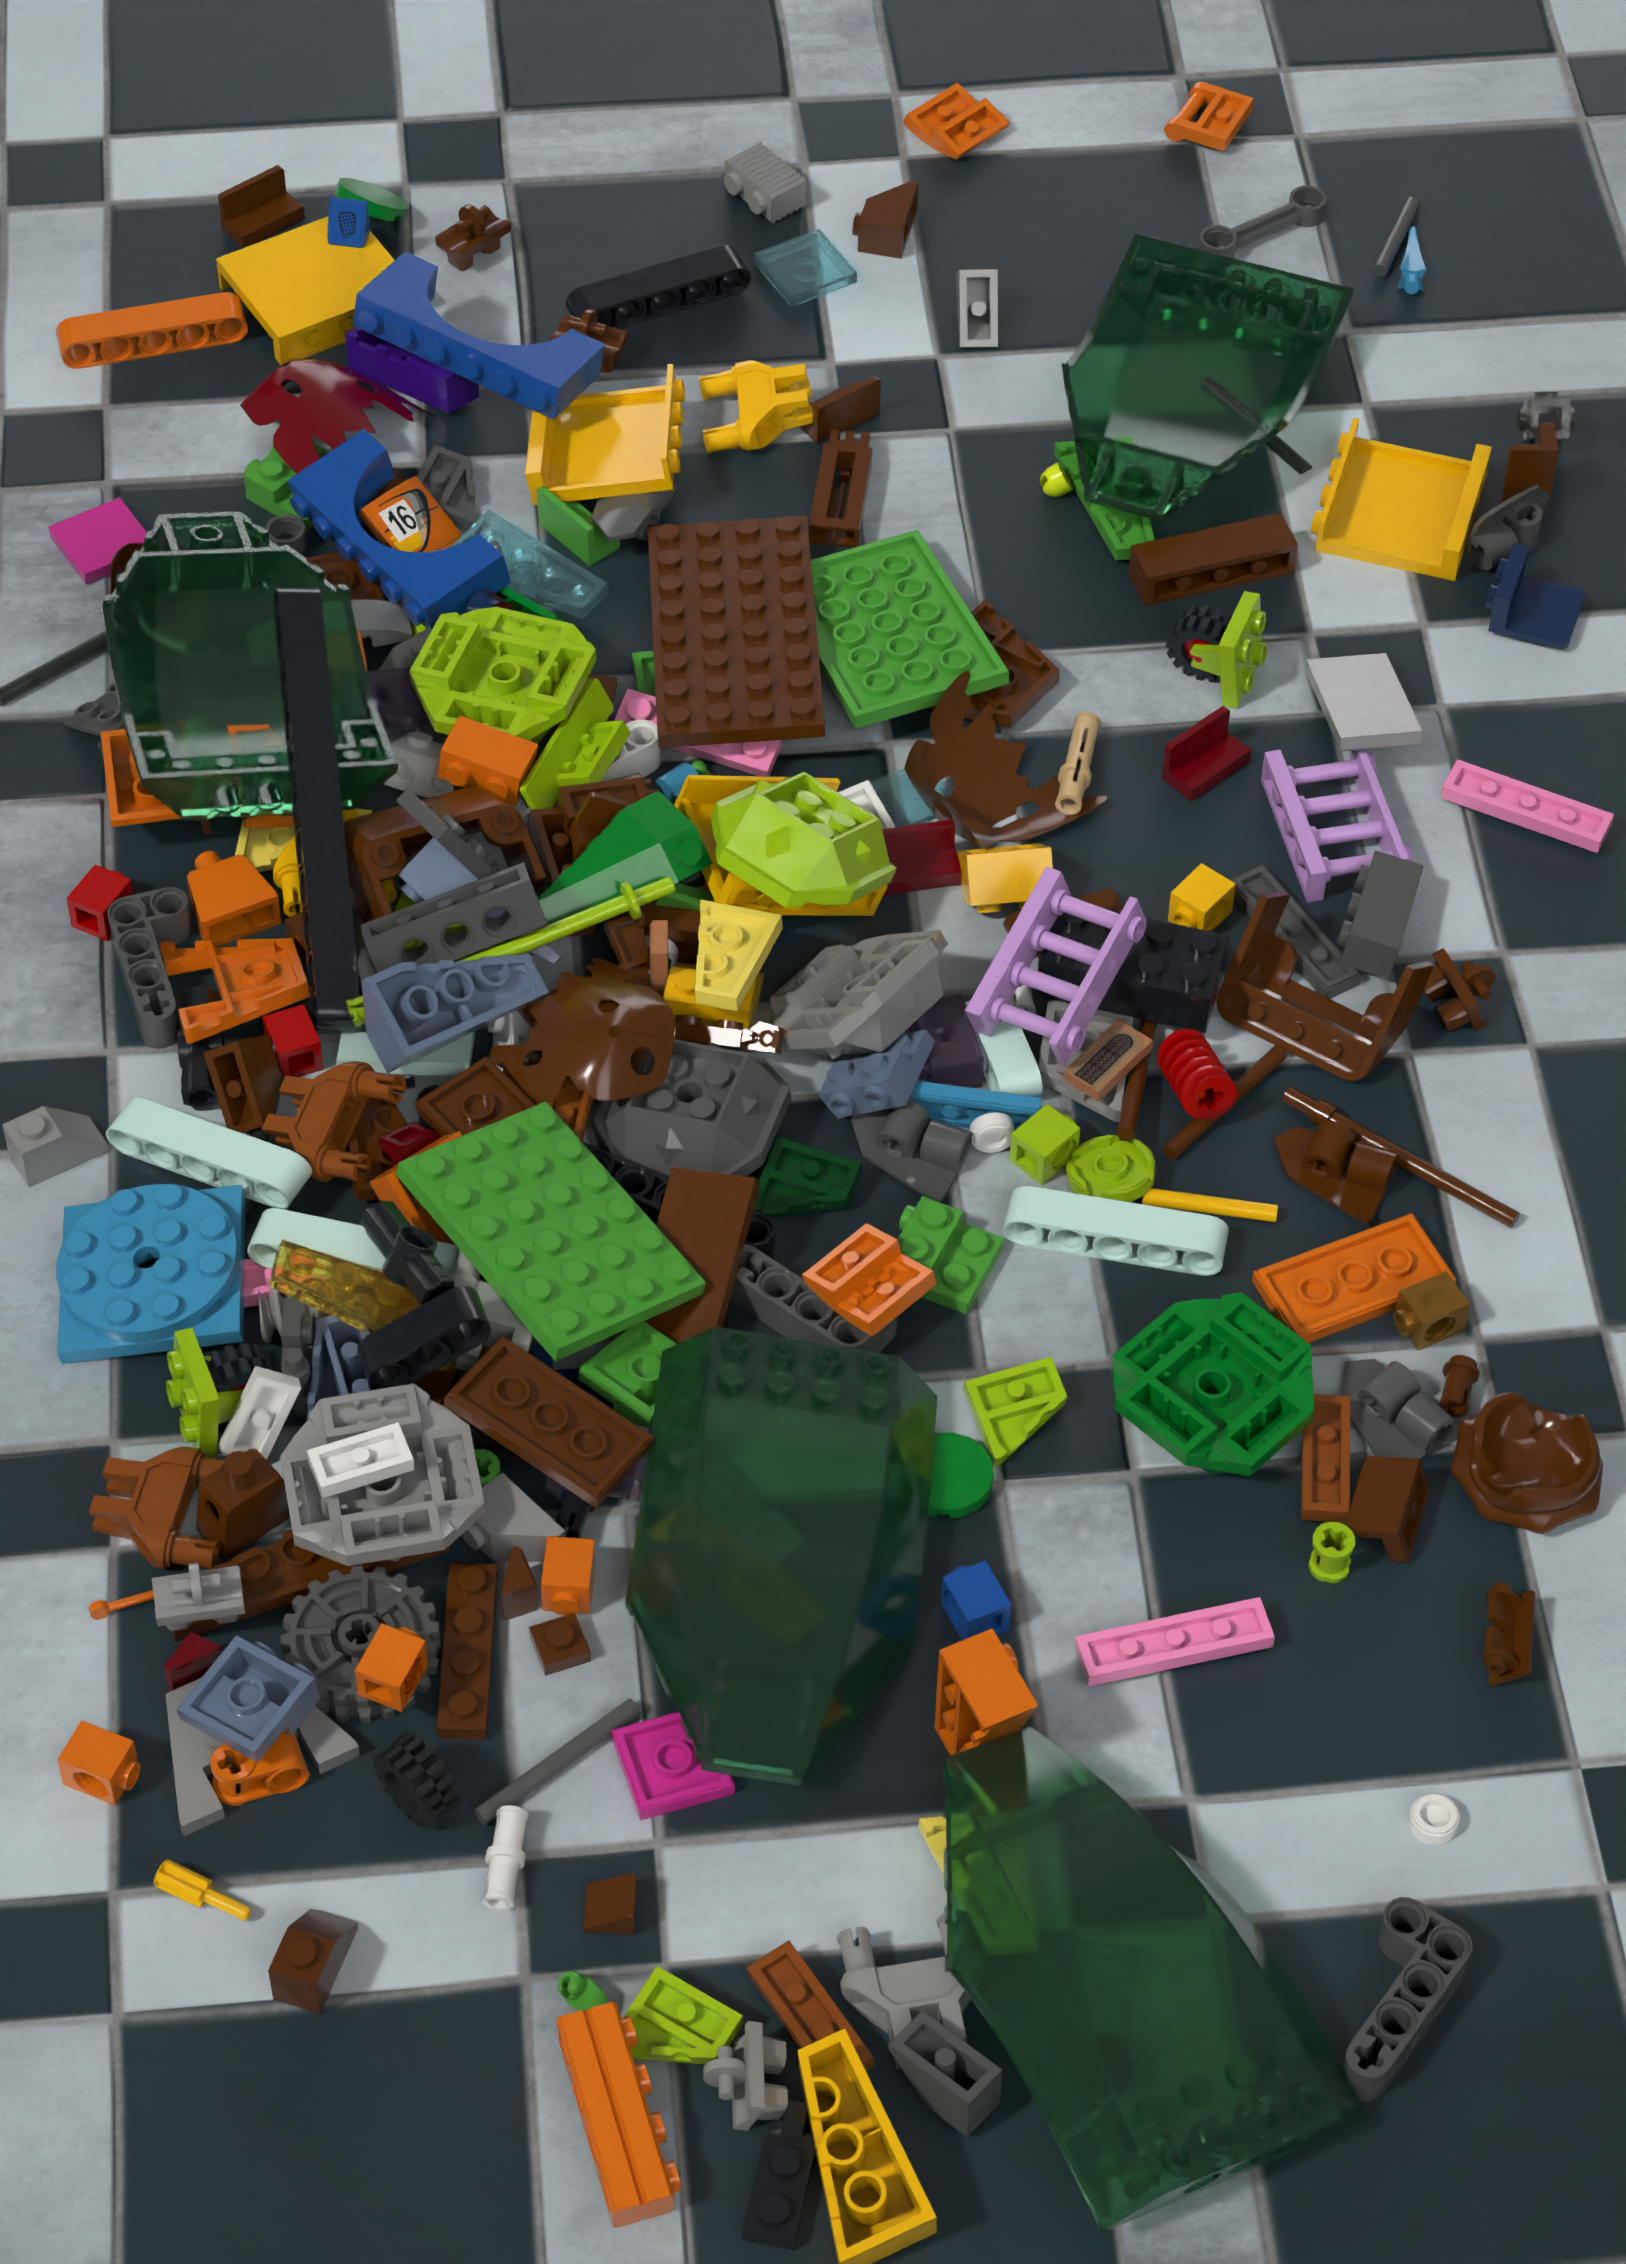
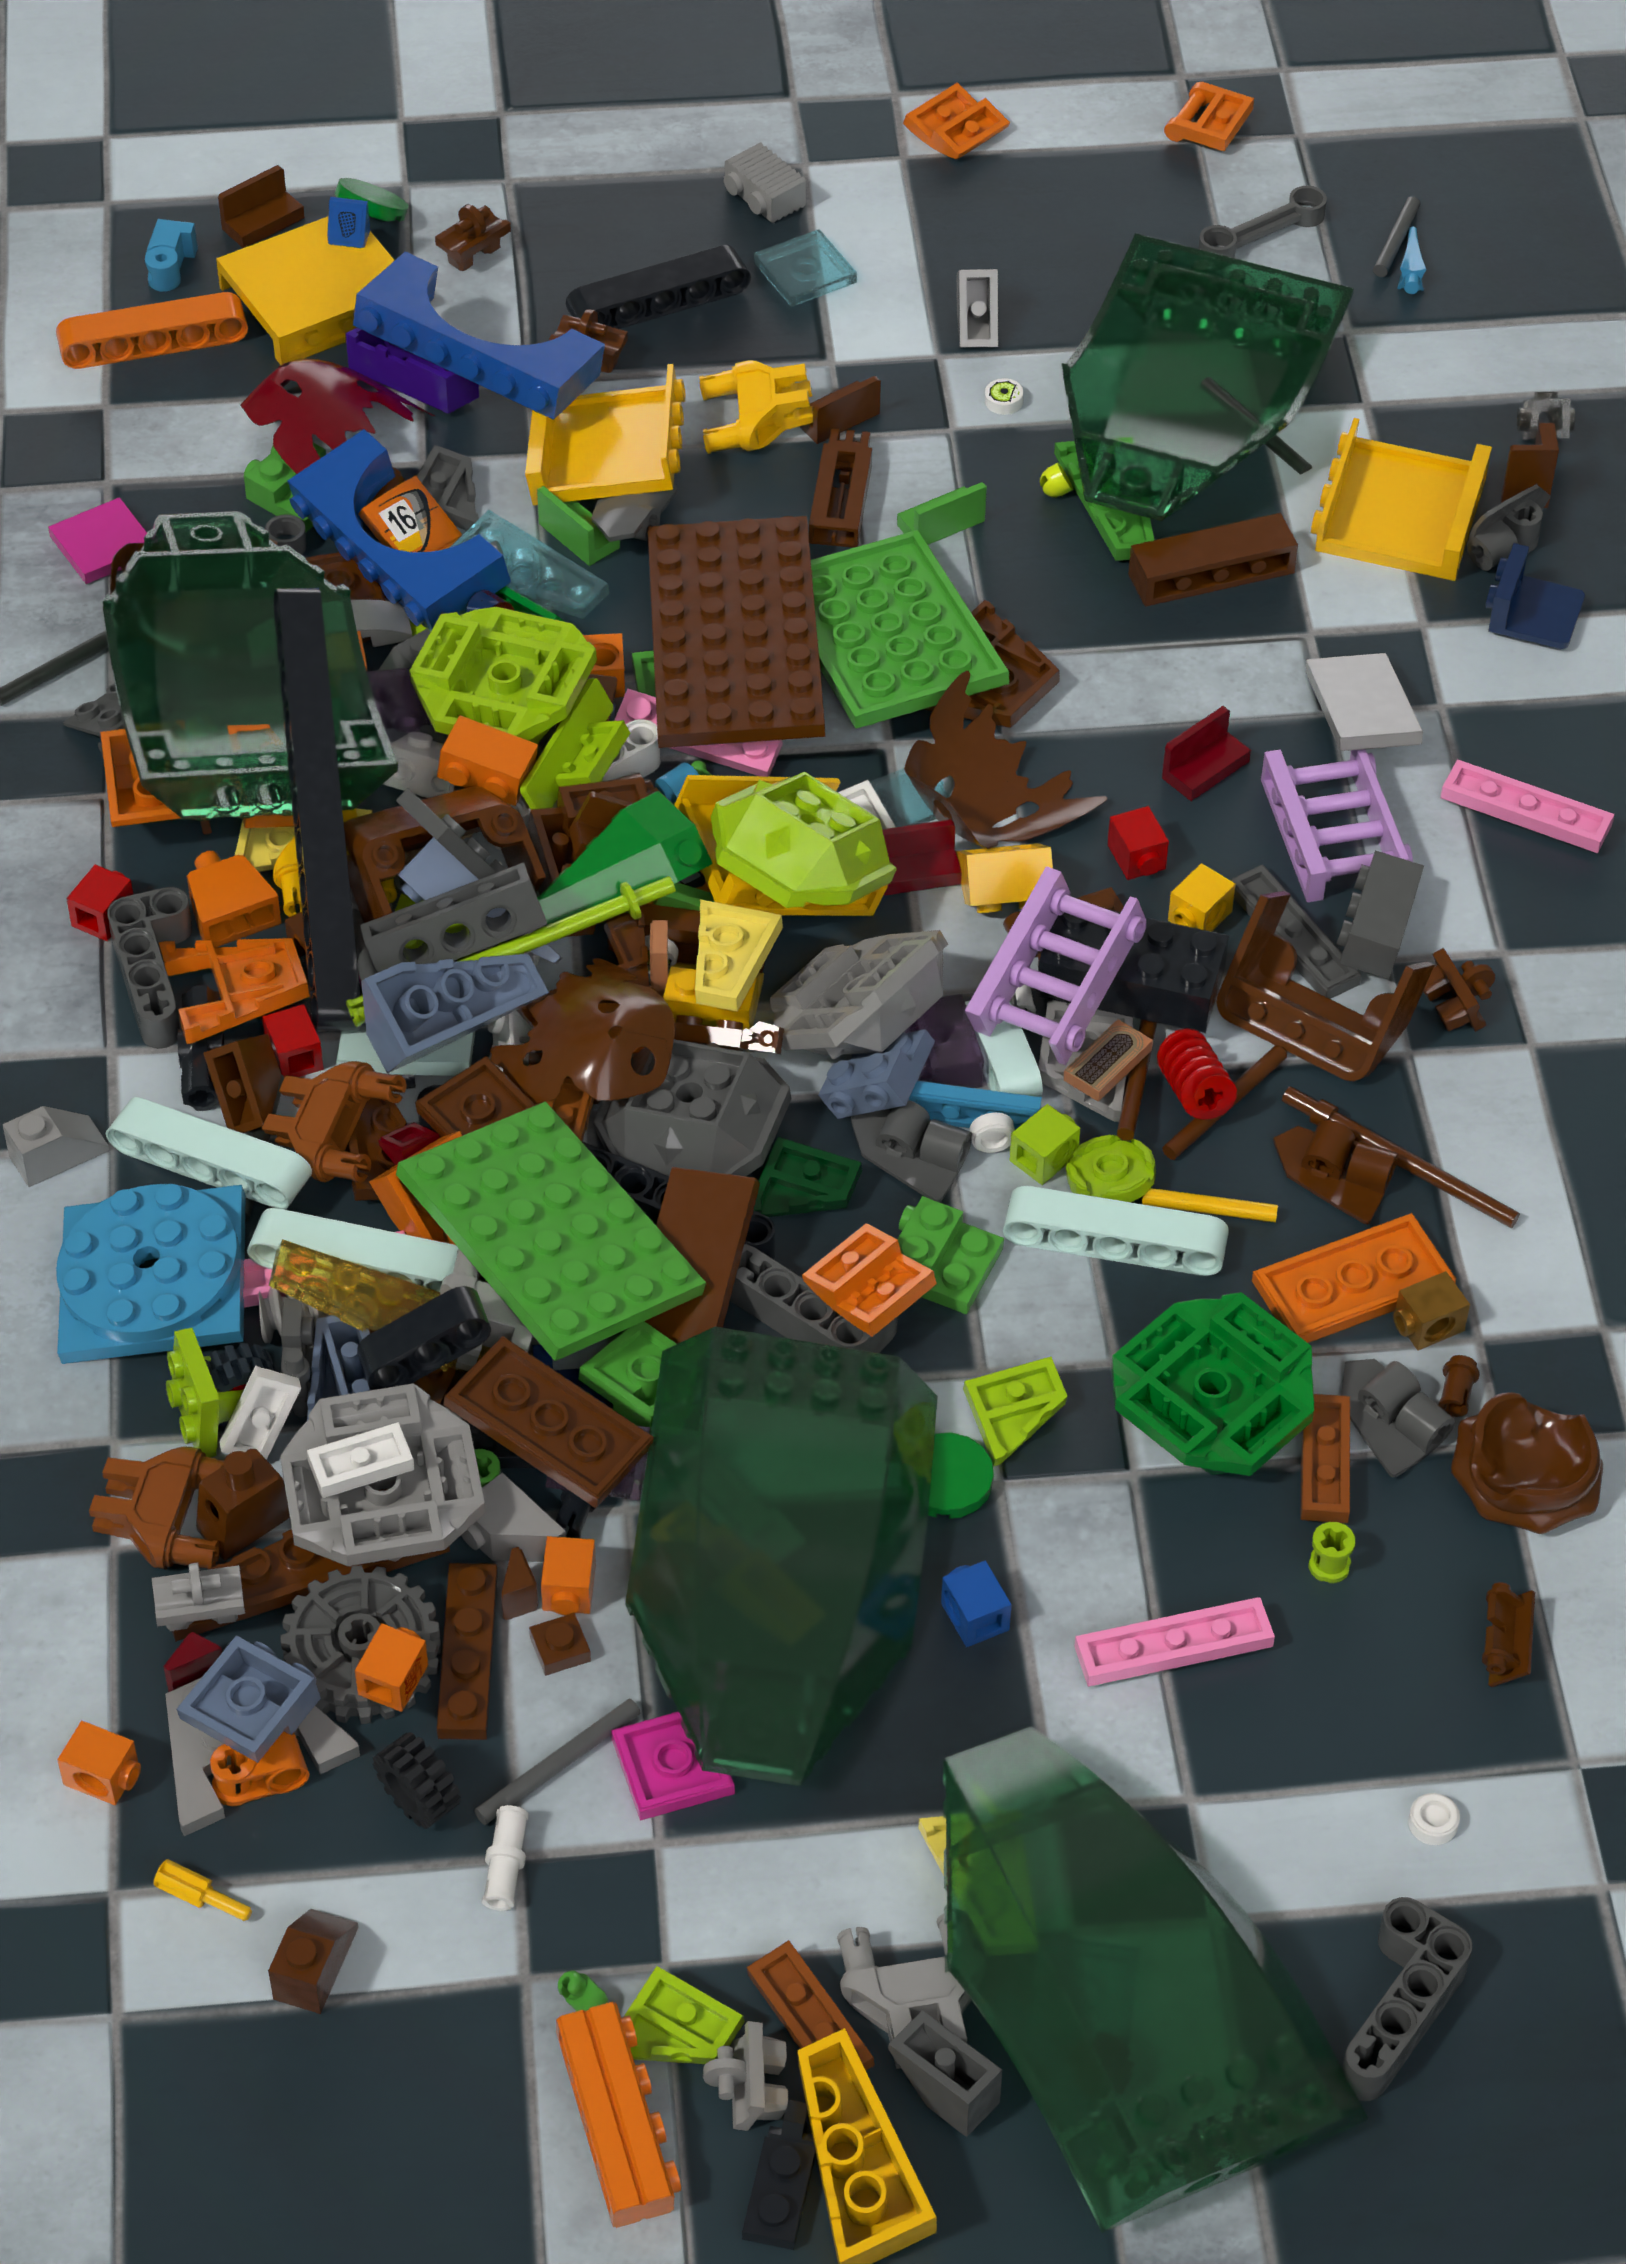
orange hinge [89,1590,154,1620] -> none
black piece [360,1200,456,1305] -> none
reddish brown slope [584,1874,638,1935] -> none
reddish brown slope [852,181,919,259] -> none
orange wedge [934,1628,1039,1766] -> none
tan pin [1055,712,1101,815] -> none
lime plate [1166,591,1268,708] -> none
reddish brown panel [1345,1456,1431,1563] -> none
none -> dark azure leg [145,219,198,292]
none -> orange brick [583,633,625,698]
none -> bright green panel [897,482,987,545]
none -> white tile [985,378,1023,415]
none -> red brick [1107,806,1169,880]

